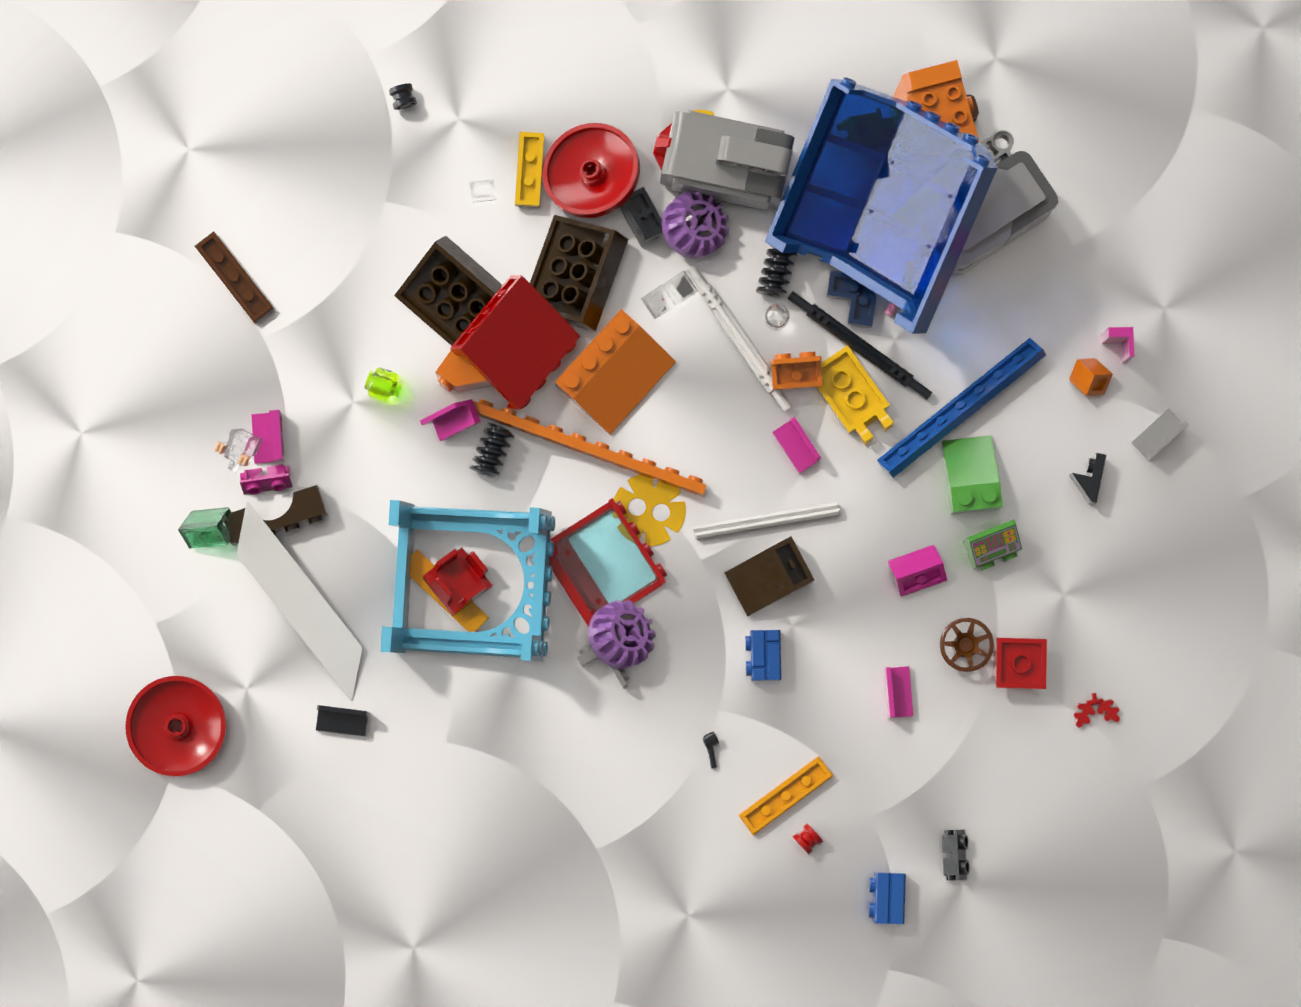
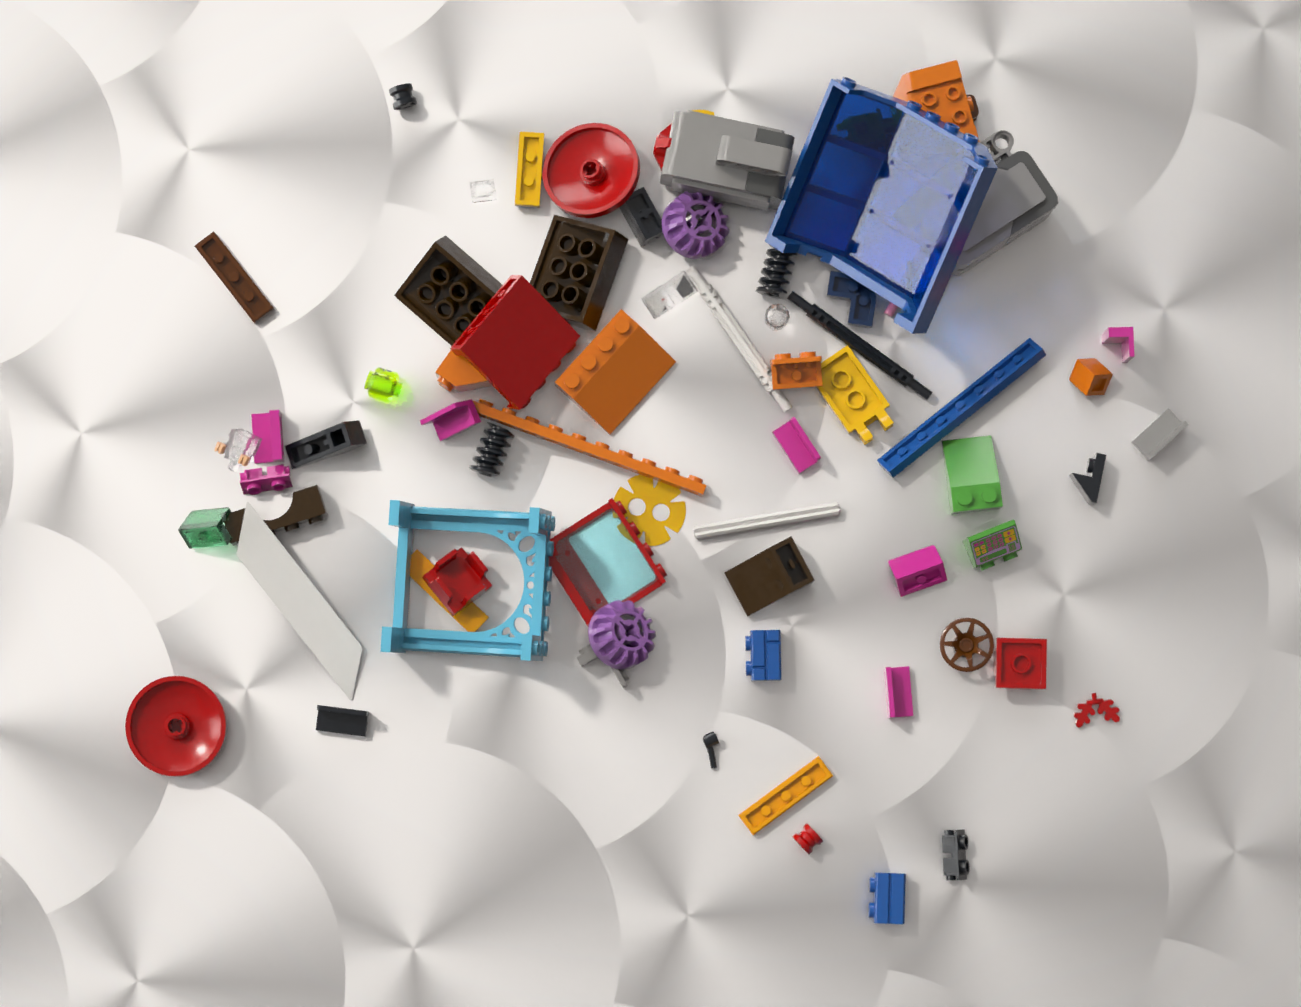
none -> black slope [285,420,367,469]

